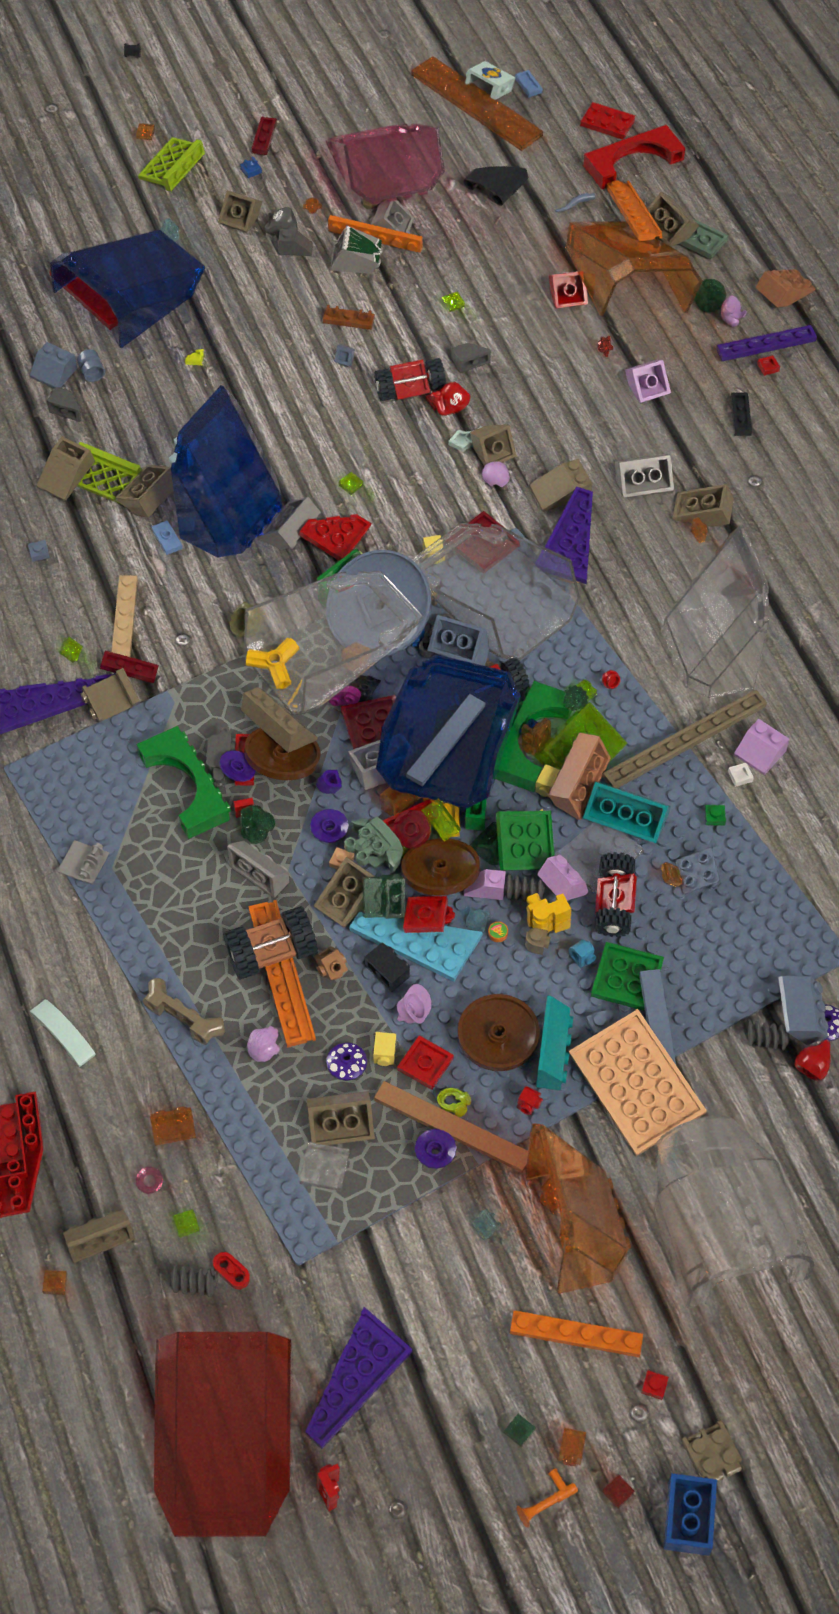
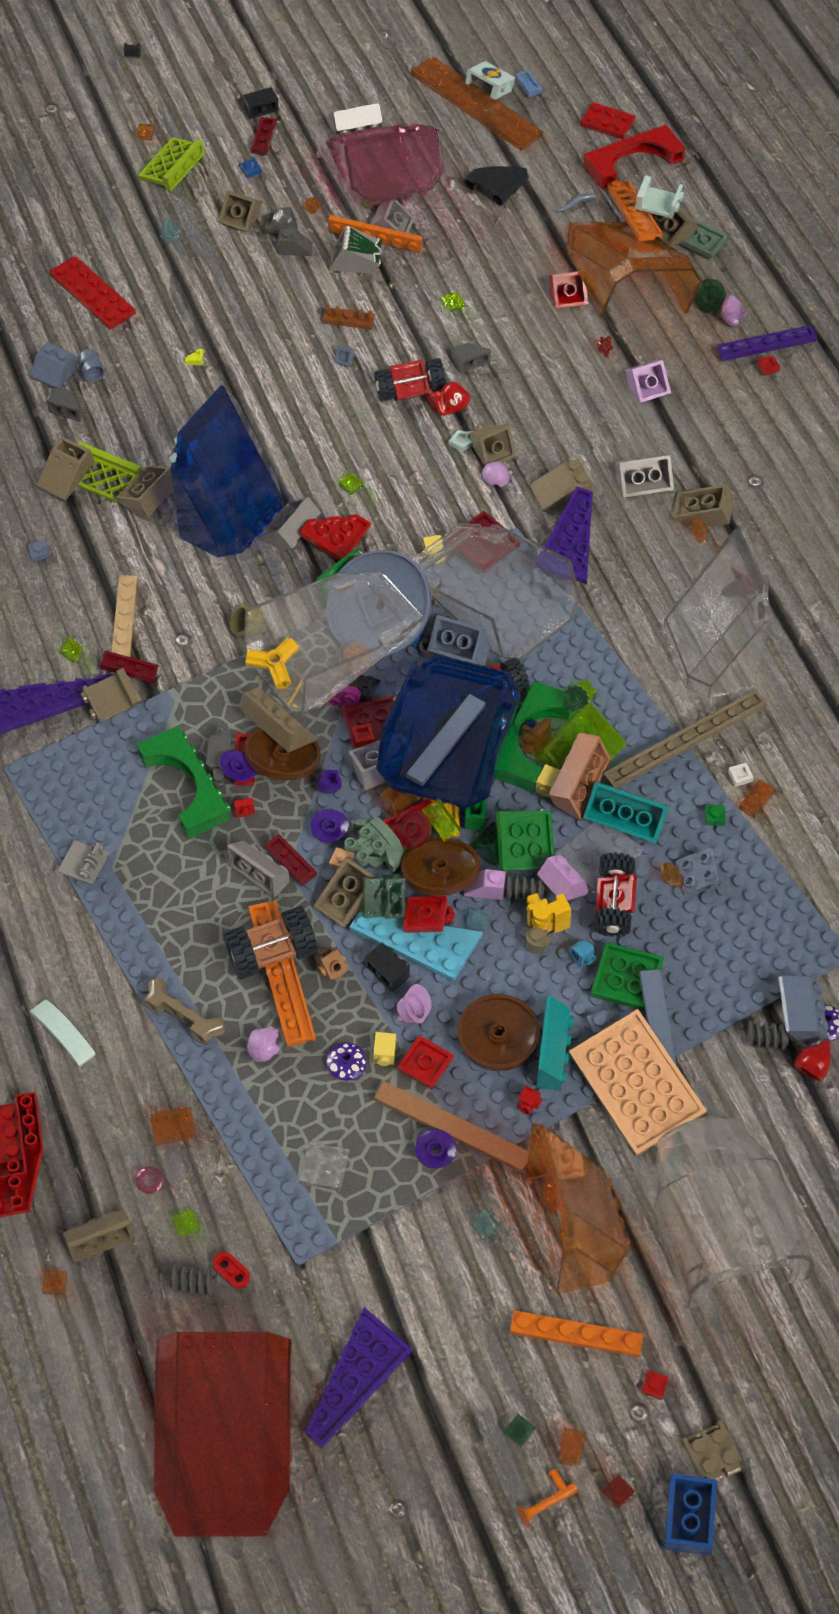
clear blue windscreen [50,230,205,349] -> none
medium blue plate [151,520,183,555] -> none
clear green plate [241,805,275,844] -> none
dark tan slope [306,1091,375,1147] -> none
red bracket [317,1464,340,1511] -> none
lime piece [437,1088,471,1117] -> none
tile [488,922,508,942] -> none
red plate [602,670,620,689] -> none
black plate [730,392,752,436] -> none
lavender slope [734,719,789,775] -> none
nougat slope [756,269,816,307] -> none
none -> black brick [243,87,279,119]
none -> dark red plate [264,834,317,886]
none -> slope [329,103,382,134]
none -> red plate [352,723,375,746]
none -> light aqua panel [635,175,684,219]
none -> clear orange plate [739,779,776,819]

